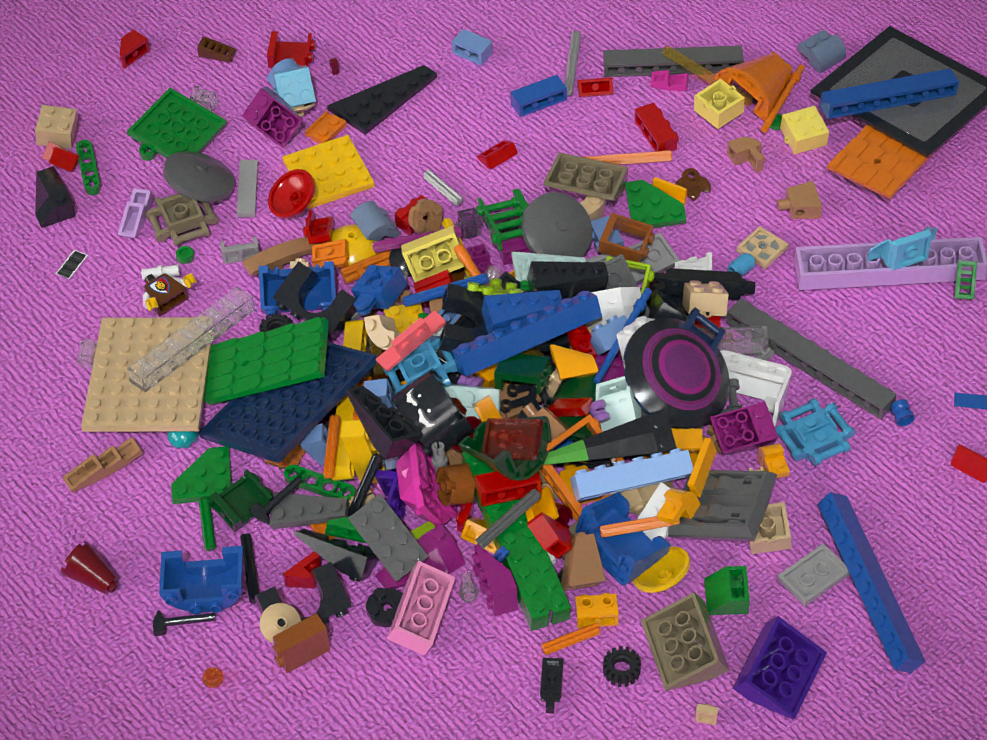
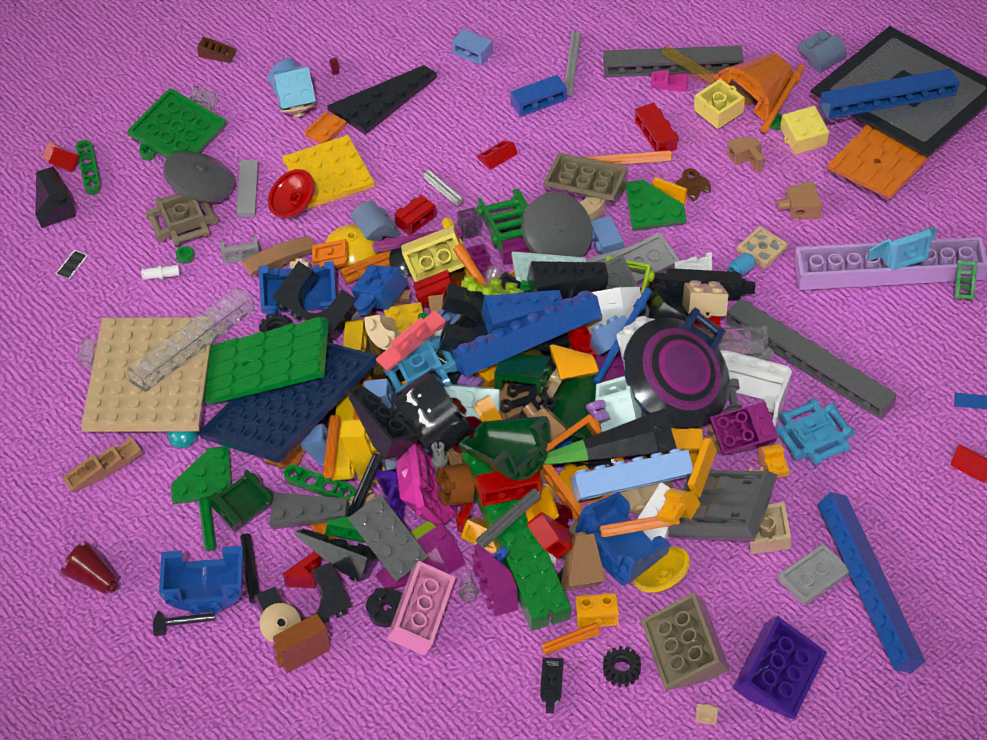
tan brick [35,105,78,149] -> none
lavender slope [118,188,154,239] -> none
red slope [120,29,150,69] -> none
torso [143,273,197,317] -> none
clear orange plate [202,667,224,688] -> none
magenta slope [242,87,303,148] -> none
black piece [248,476,303,524] -> none
red panel [267,31,316,68] -> none
red bracket [303,210,335,244] -> none
blue axle [402,273,489,307] -> none
medium nougat plate [408,199,442,234] -> none
clear red tile [481,418,544,461] -> none
red slope [548,398,592,417] -> none
red slope [577,77,614,97] -> none
dark orange window [598,212,655,263] -> none
green slope [704,566,750,615] -> none
blue wheel [890,399,915,426] -> none

